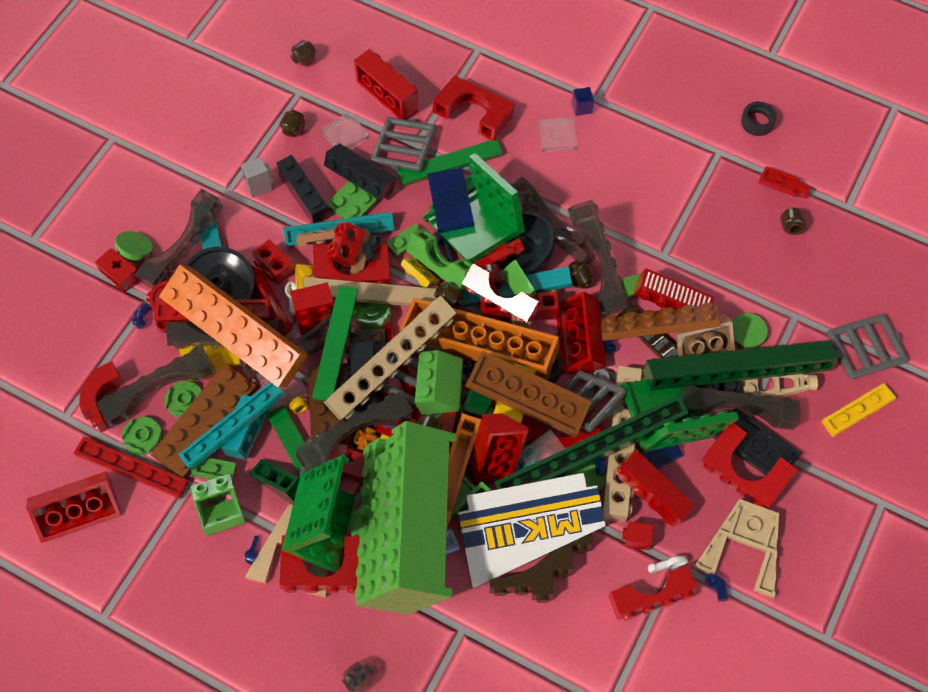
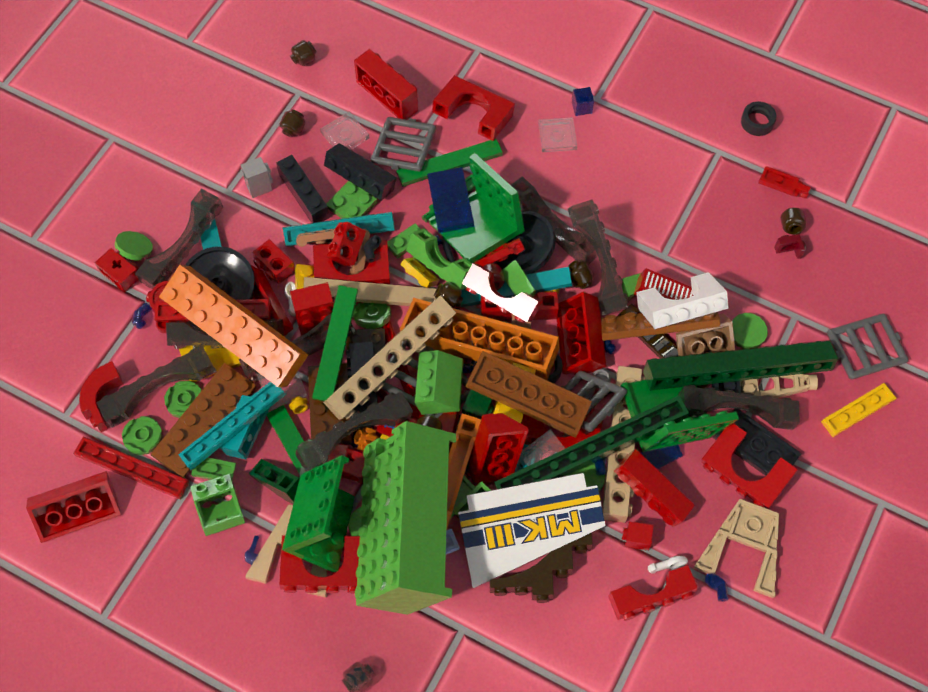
none -> white arch [636,272,728,329]
none -> dark red bracket [774,234,806,259]

